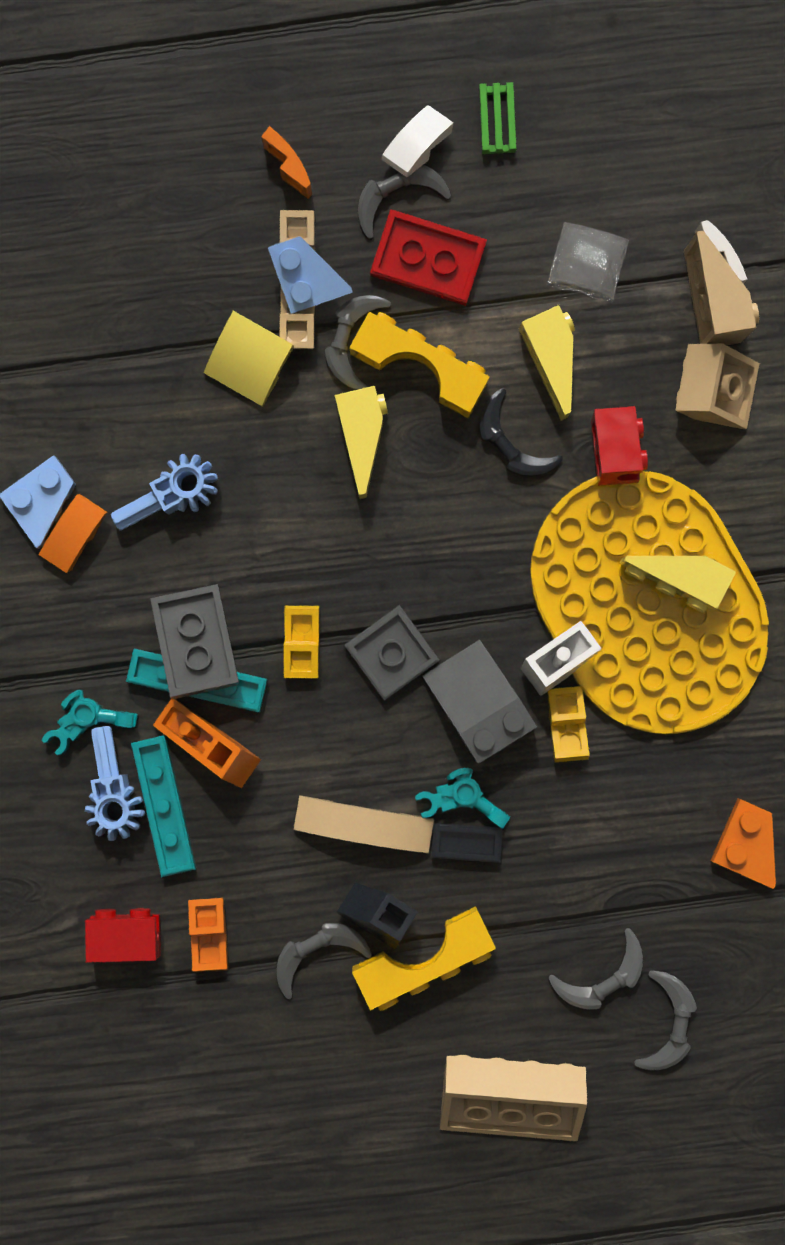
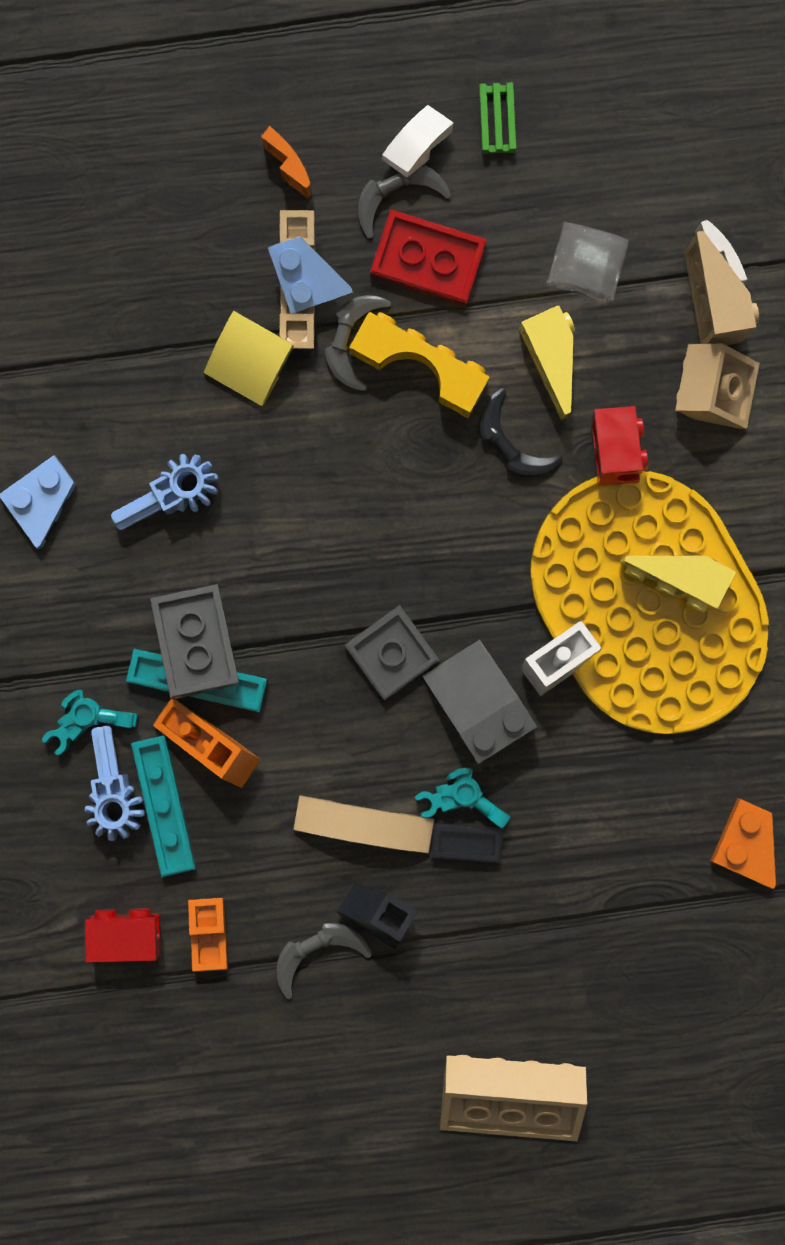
orange slope [38,494,107,573] -> none
yellow slope [284,606,319,678] -> none
light yellow slope [335,386,388,499] -> none
yellow arch [352,906,496,1011] -> none
yellow slope [547,686,590,763] -> none
dark grey piece [549,928,643,1009] -> none
dark grey piece [635,970,697,1070] -> none

